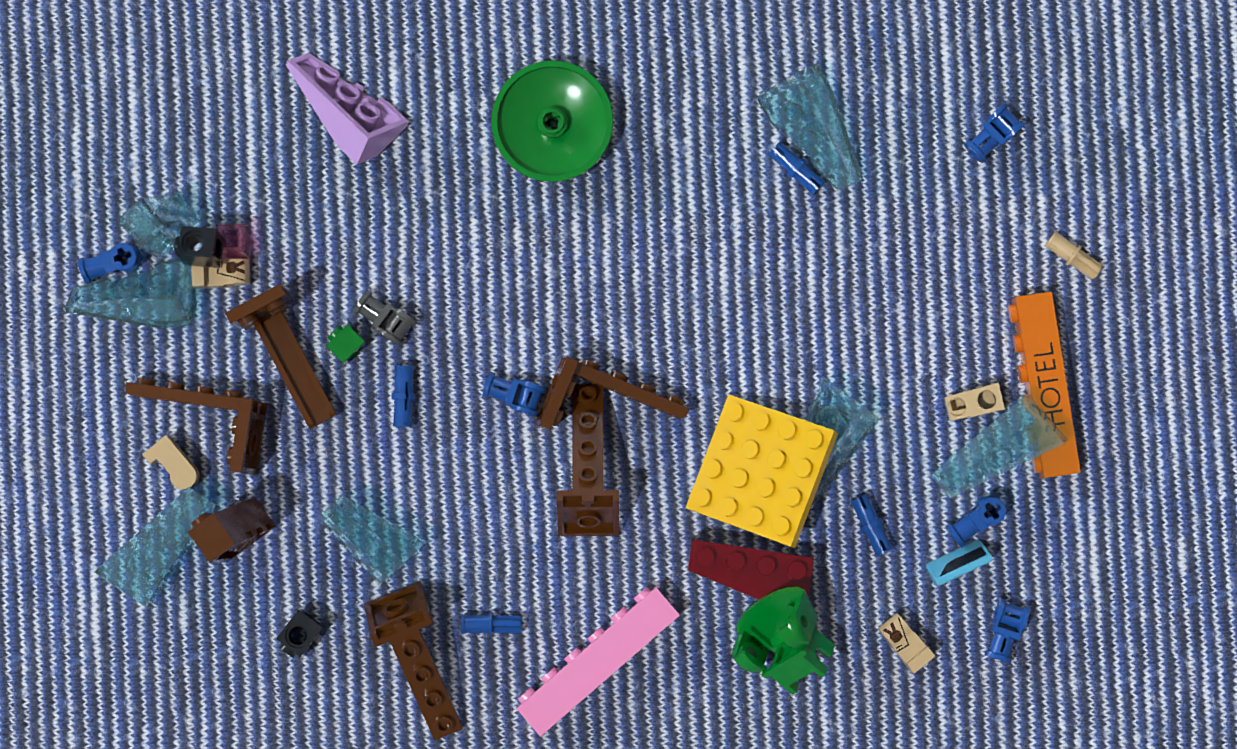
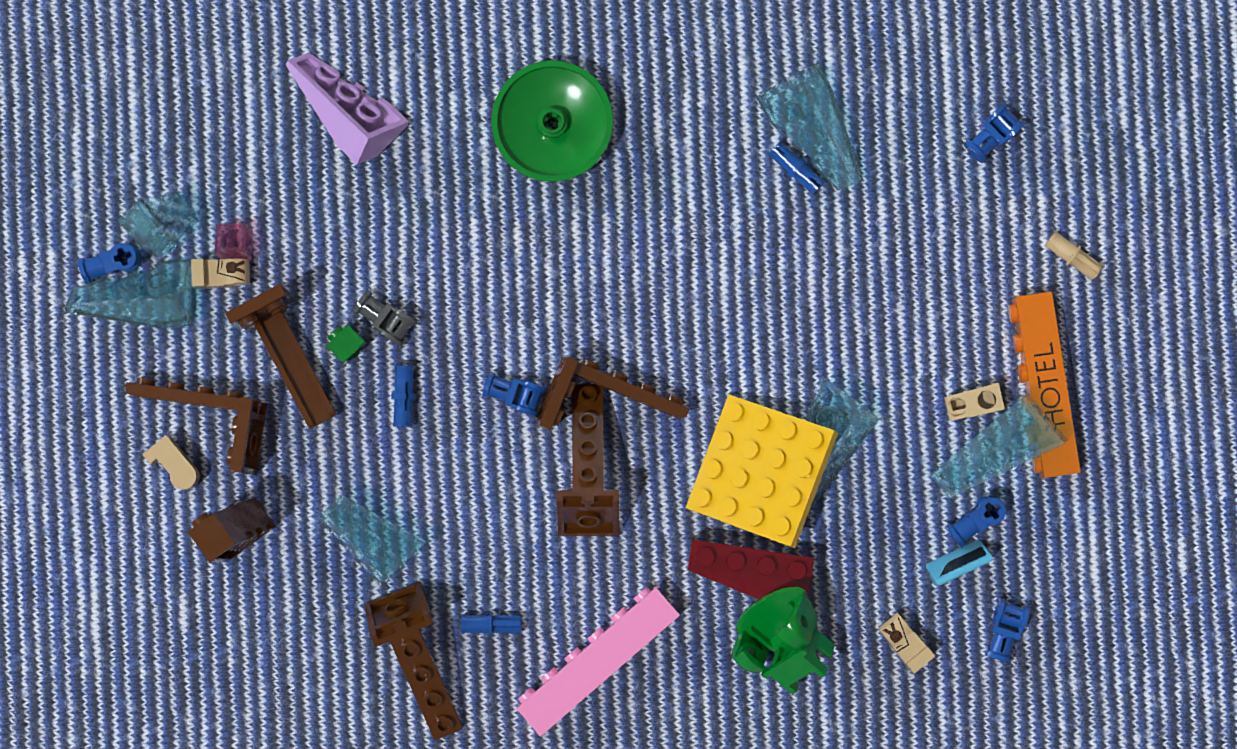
clear light blue wedge [94,487,219,606] -> none
black brick [174,226,225,268] -> none
black brick [276,609,326,658] -> none
blue pin [850,493,894,557] -> none

